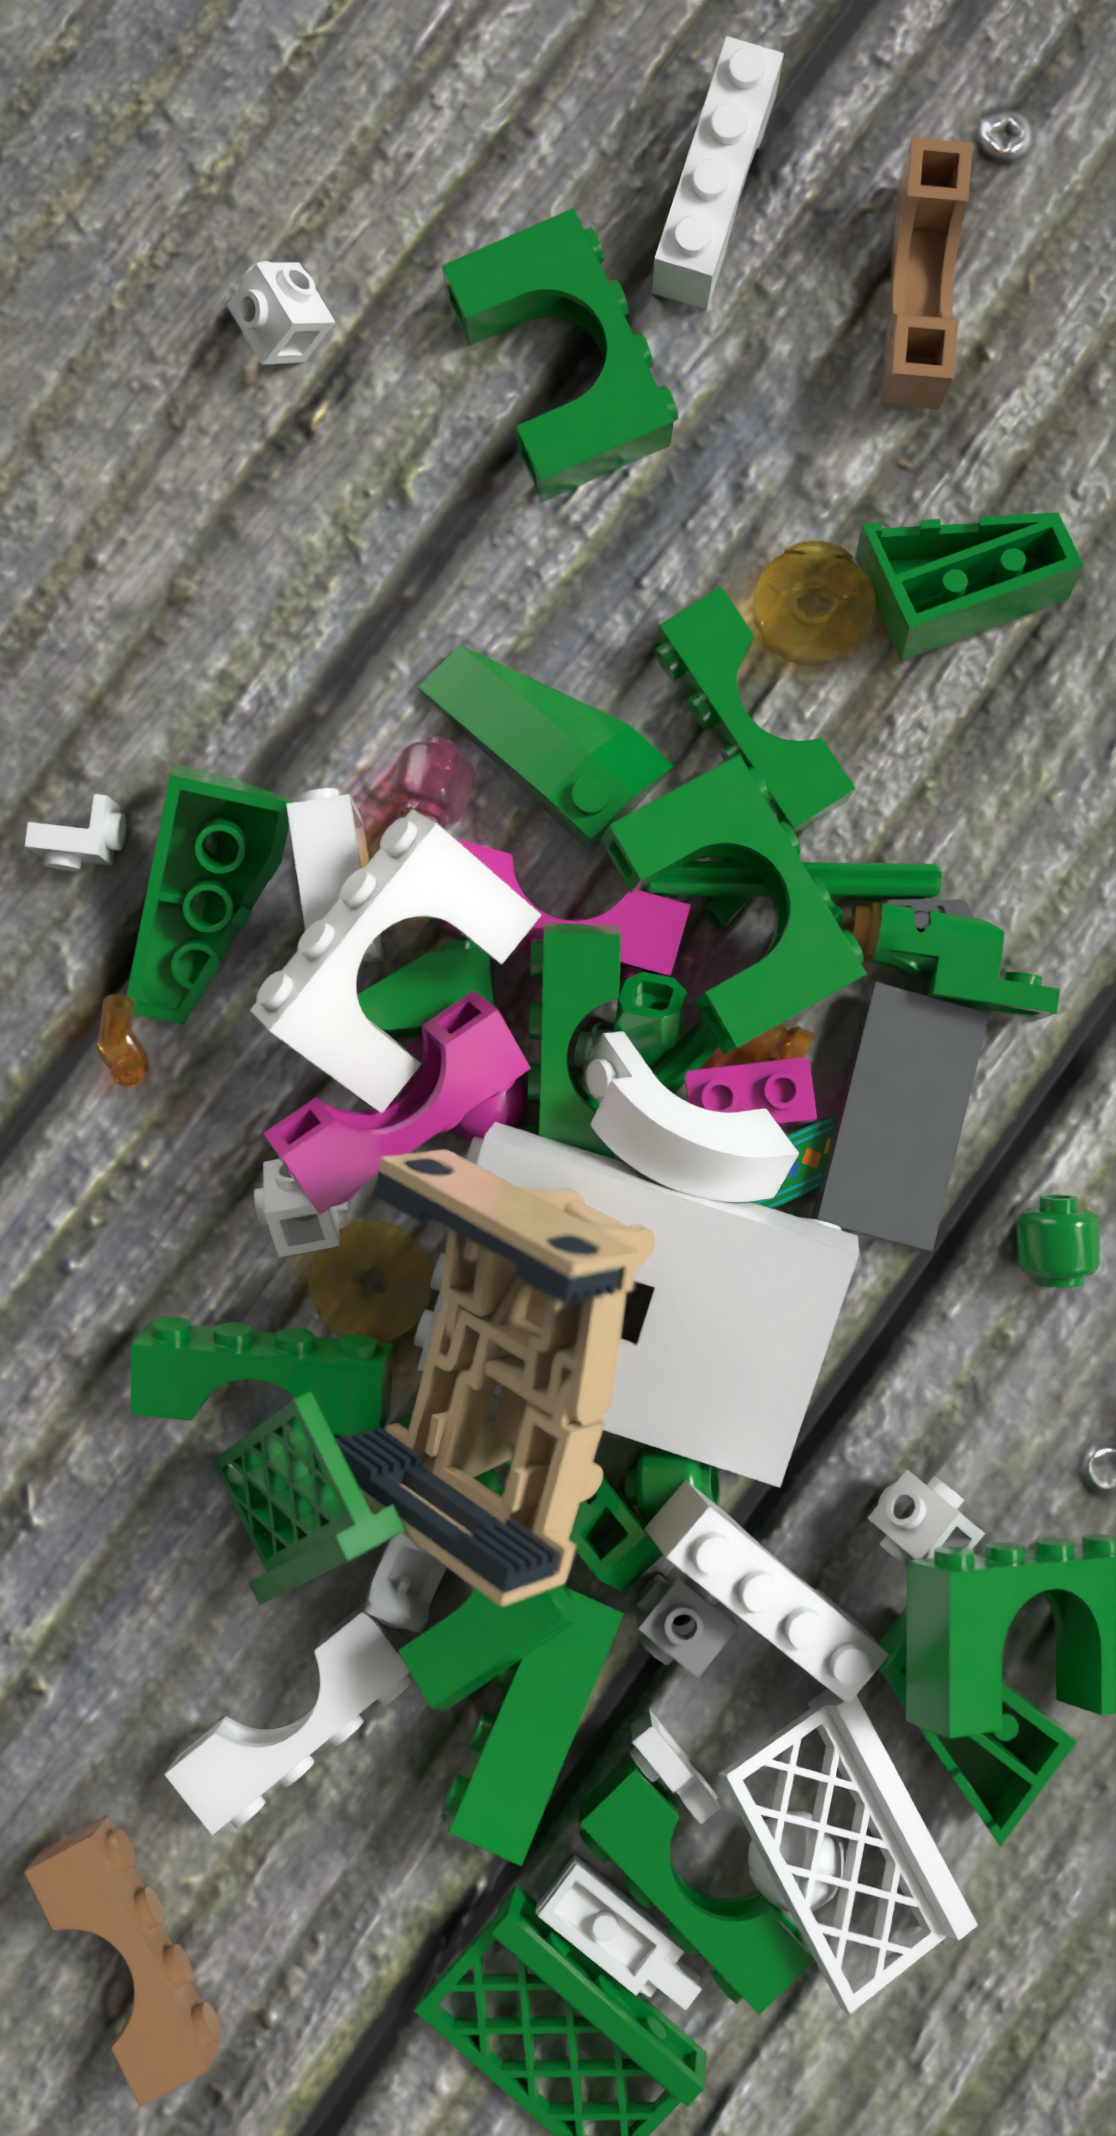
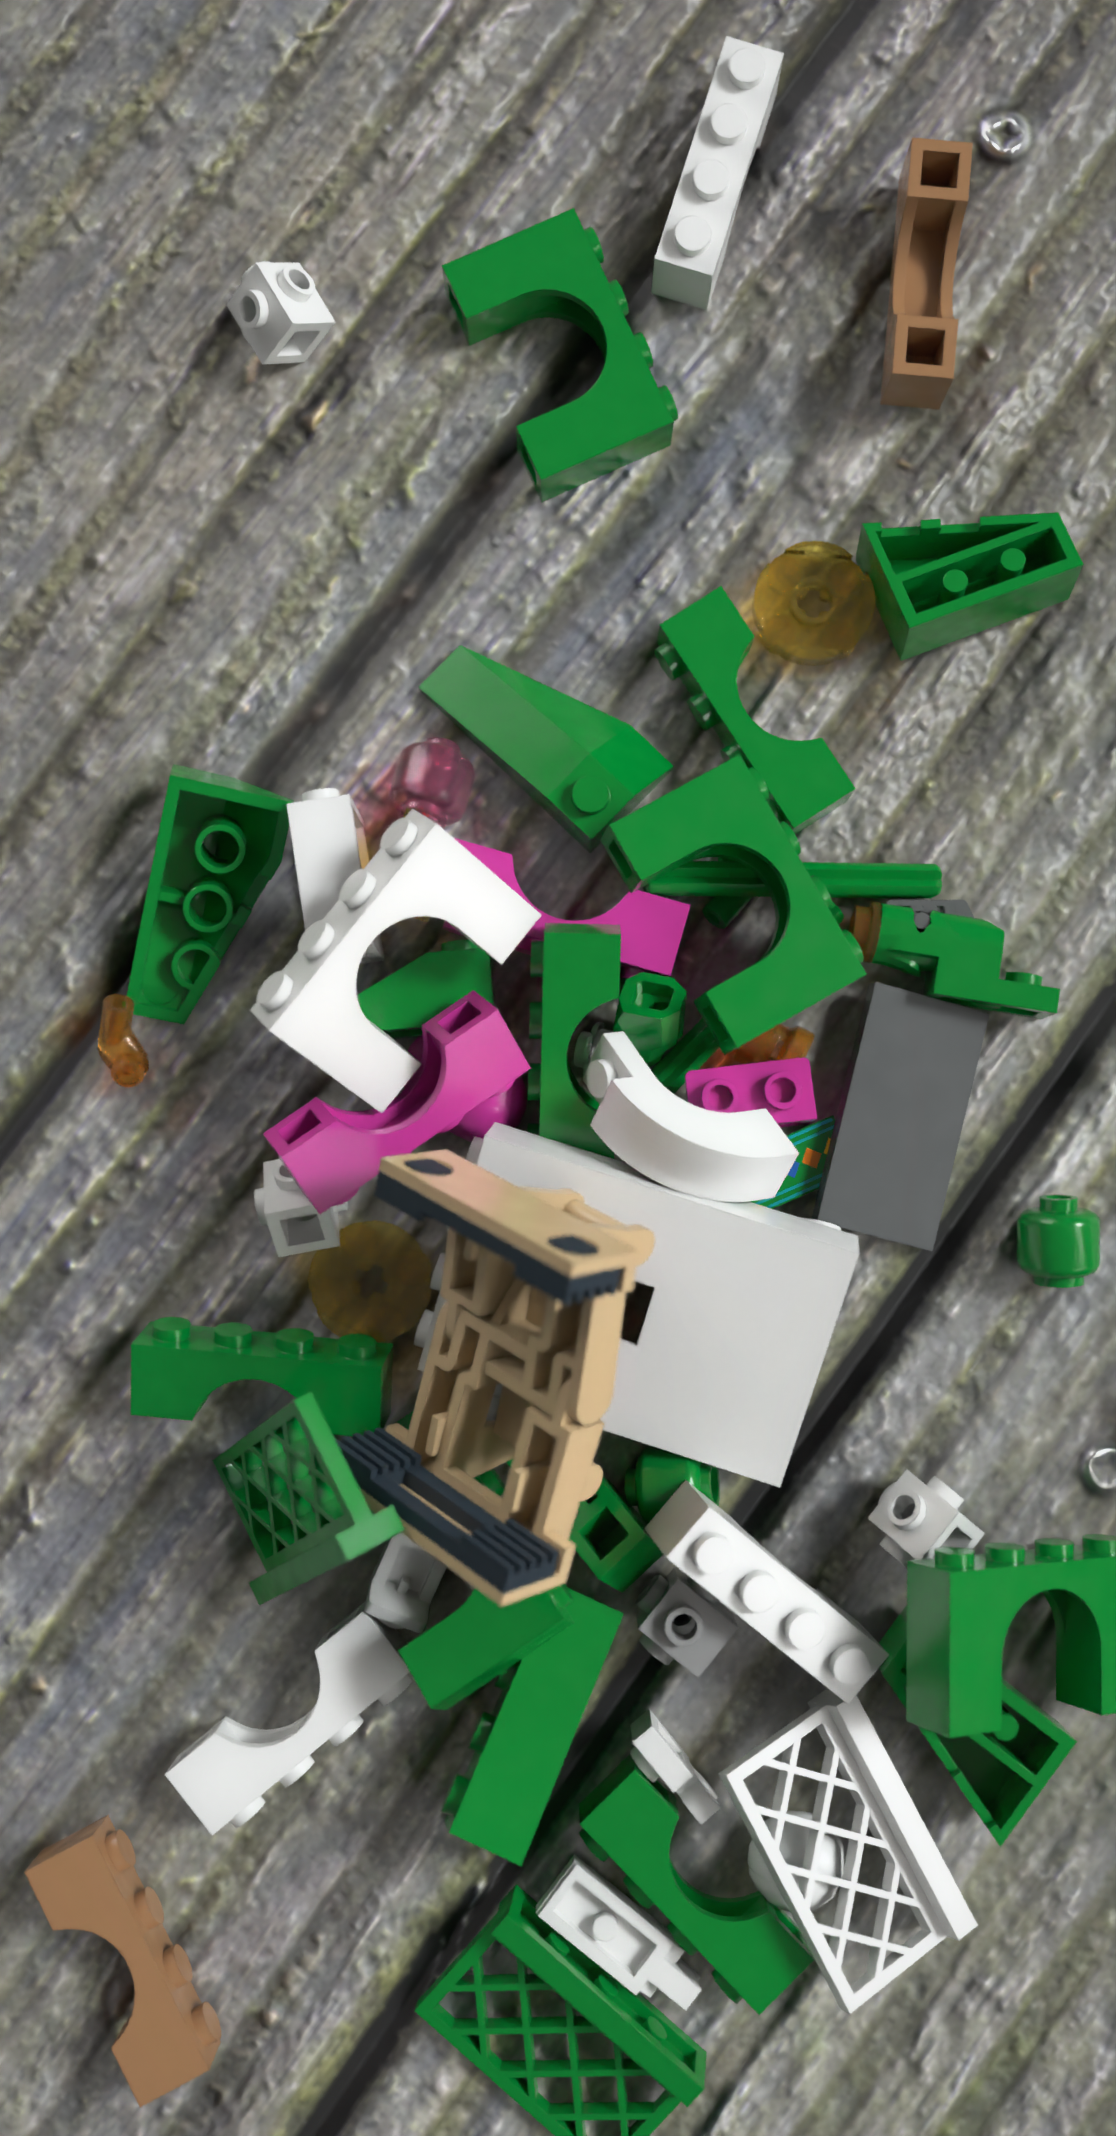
white bracket [25,794,126,871] -> none

